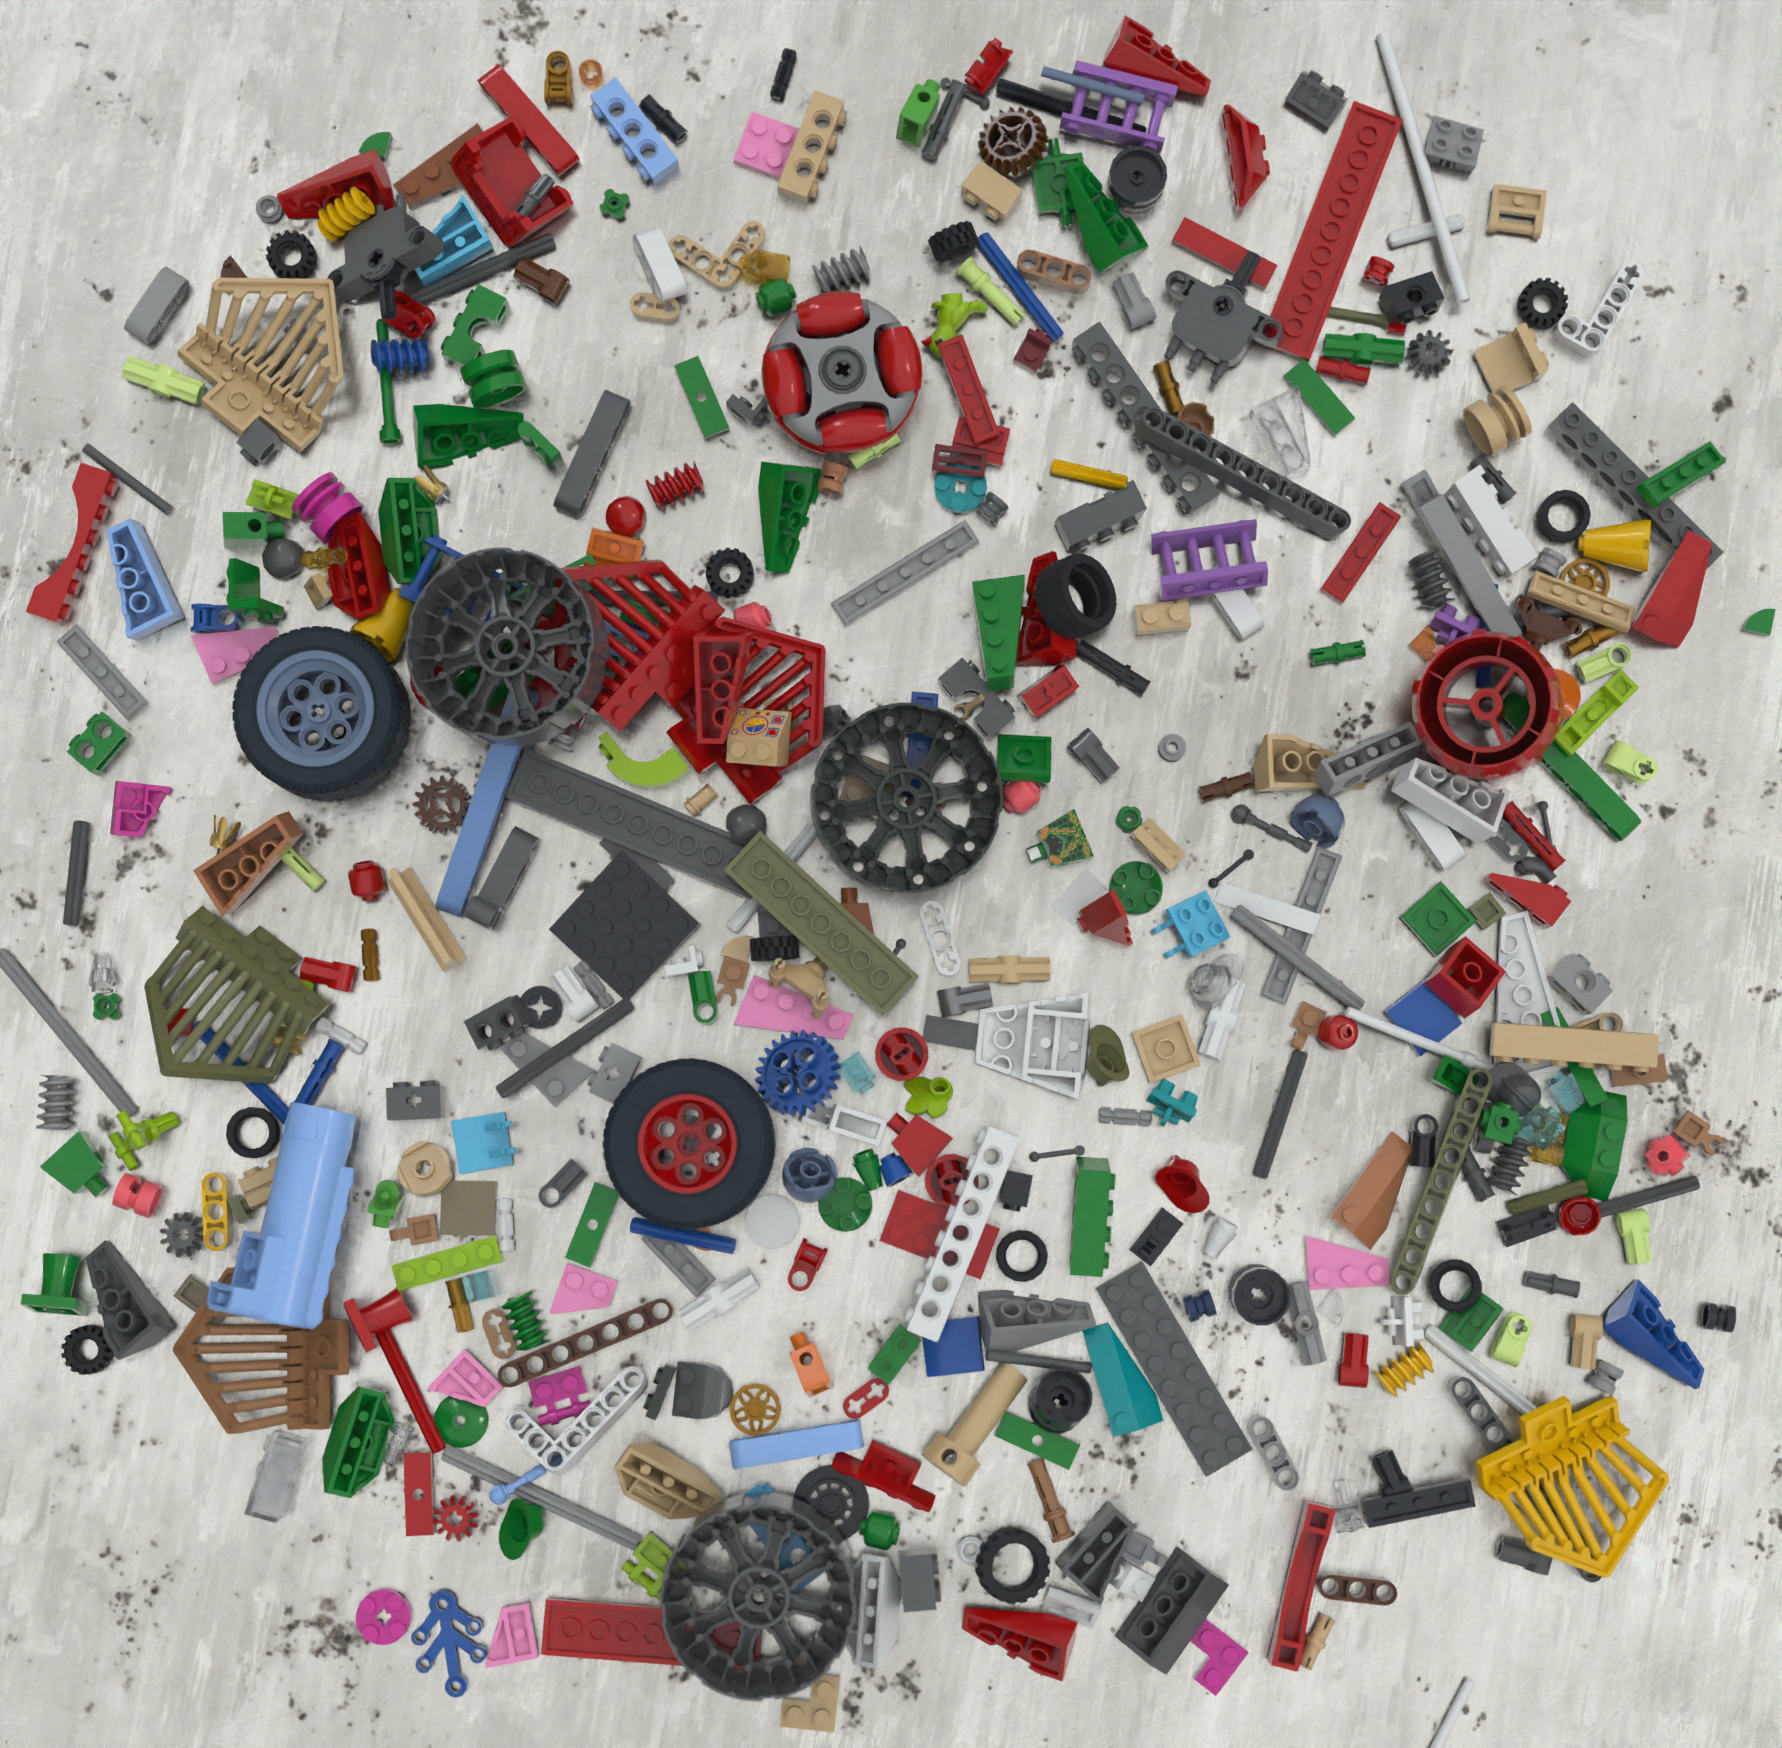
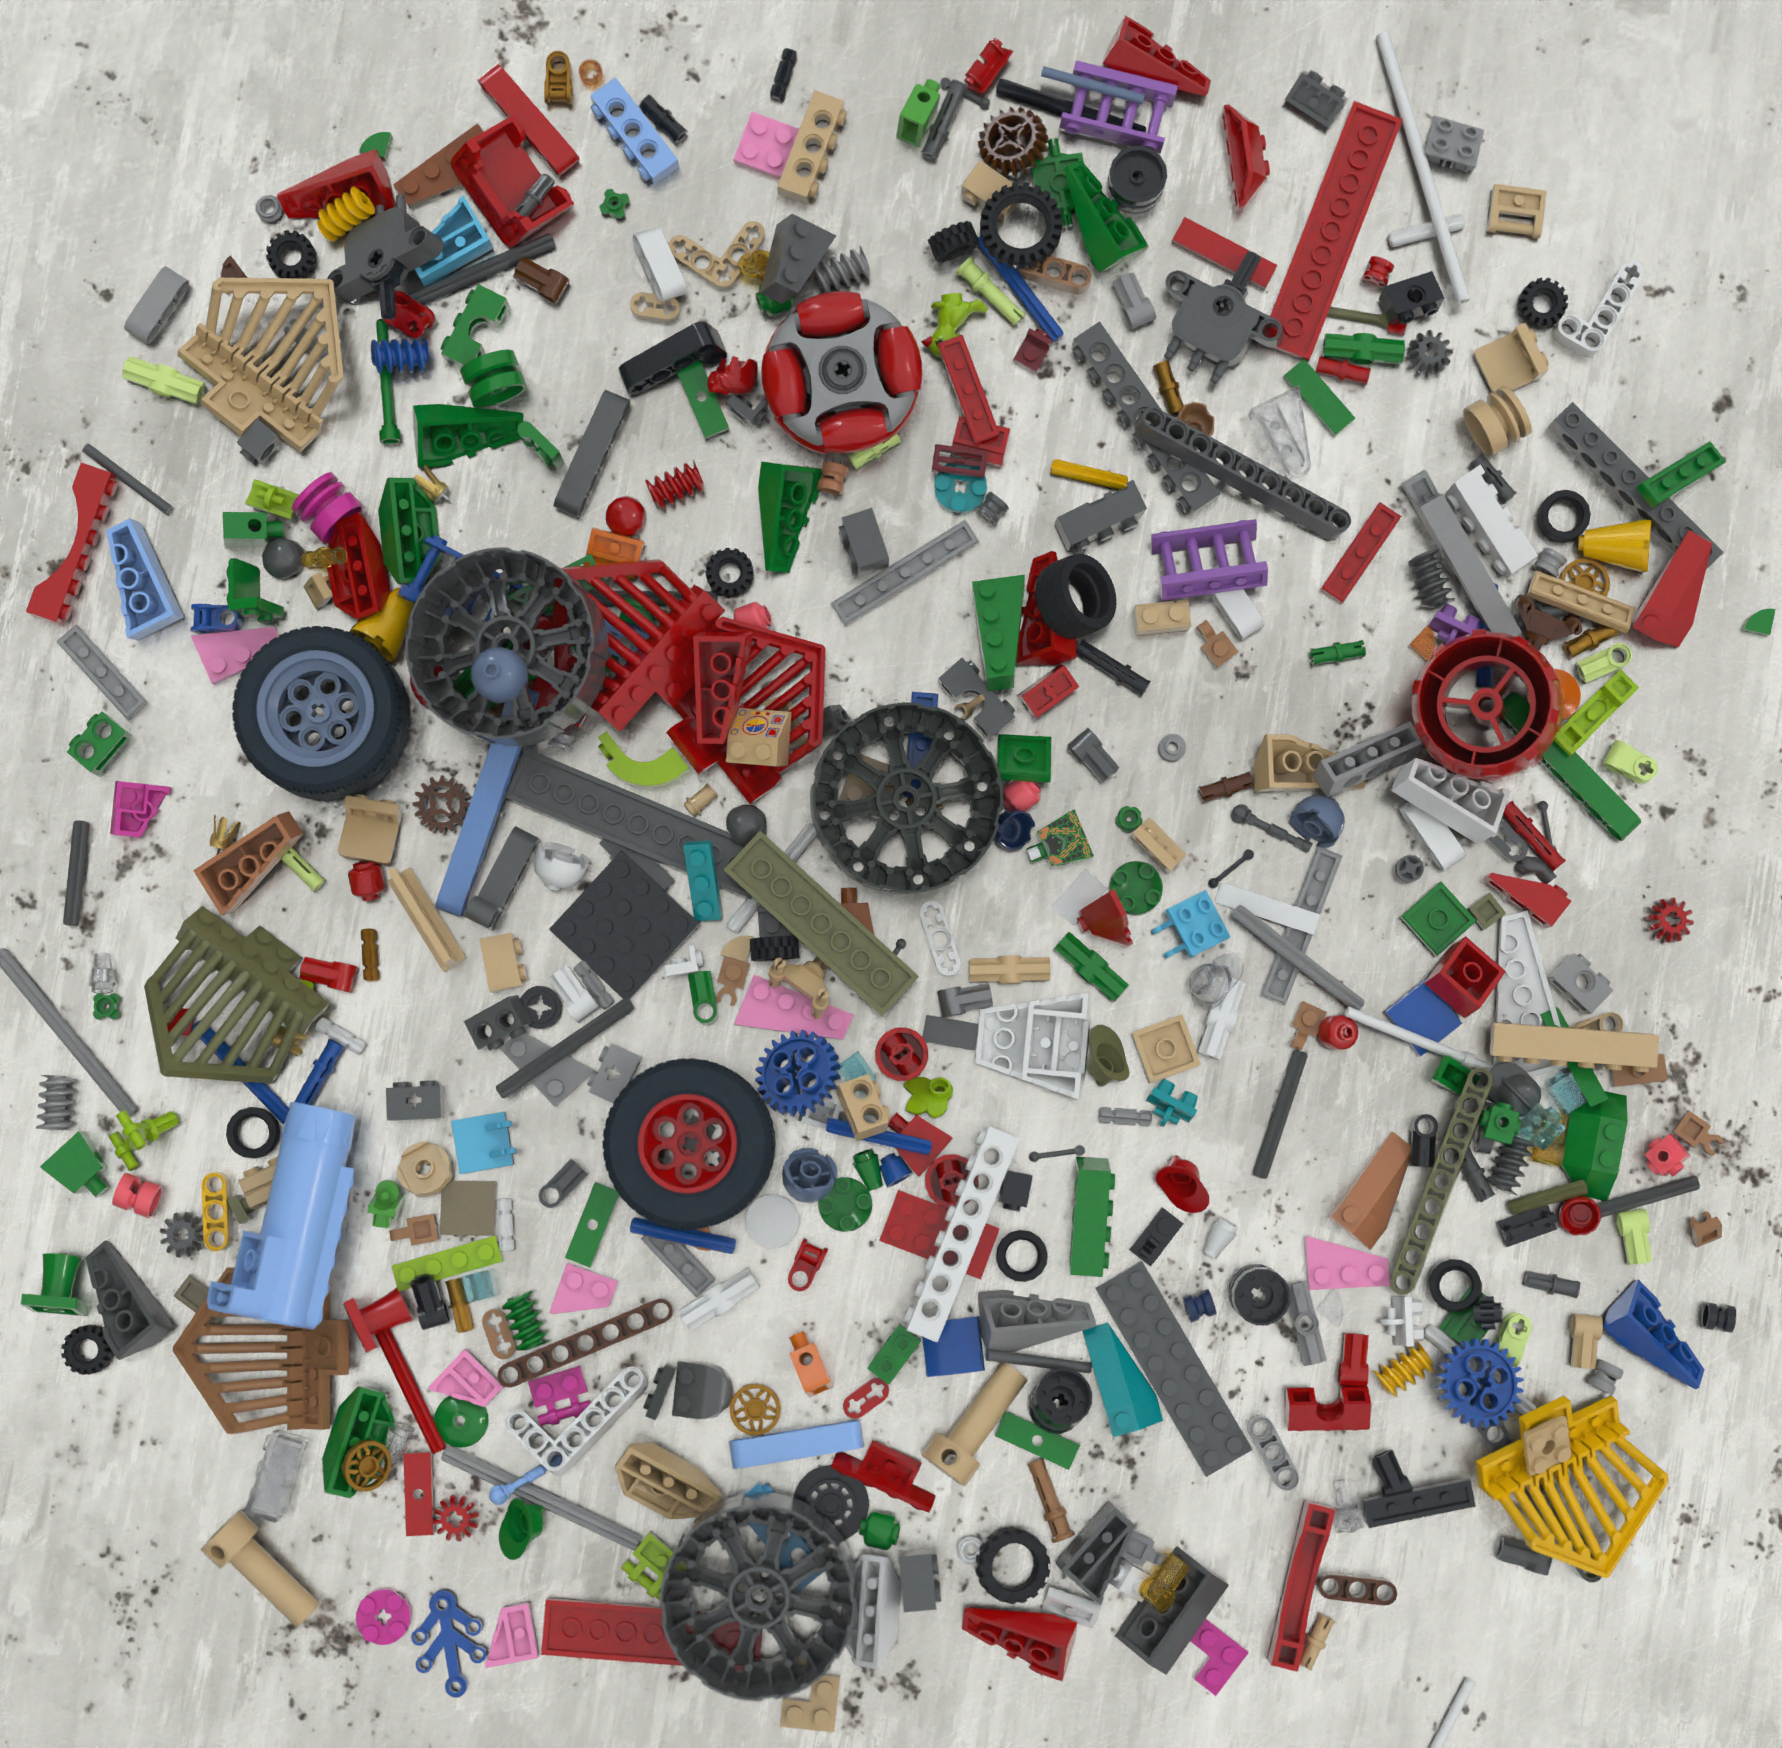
none -> tan piece [200,1509,319,1627]
none -> tan bracket [338,794,402,865]
none -> pearl gold wheel [341,1440,391,1492]
none -> black piece [411,1273,450,1330]
none -> sand blue cylinder [471,647,528,703]
none -> tan brick [479,933,527,993]
none -> white cylinder [534,842,589,891]
none -> black beam [618,321,728,395]
none -> teal plate [683,840,723,921]
none -> red hair [707,356,758,396]
none -> dark grey wedge [760,214,836,304]
none -> blue axle [826,1118,932,1155]
none -> tan brick [837,1074,891,1141]
none -> dark grey brick [838,508,889,577]
none -> black tyre [980,182,1063,269]
none -> dark blue hair [994,810,1035,850]
none -> green piece [1054,932,1129,1002]
none -> clear yellow piece [1139,1553,1191,1612]
none -> medium nougat plate [1196,620,1239,668]
none -> red arch [1285,1387,1372,1431]
none -> dark grey wheel [1394,855,1424,883]
none -> blue gear [1435,1338,1524,1428]
none -> black gear [1473,1296,1502,1330]
none -> tan piece [1522,1415,1571,1477]
none -> red gear [1647,897,1694,943]
none -> medium nougat tile [1690,1211,1722,1247]

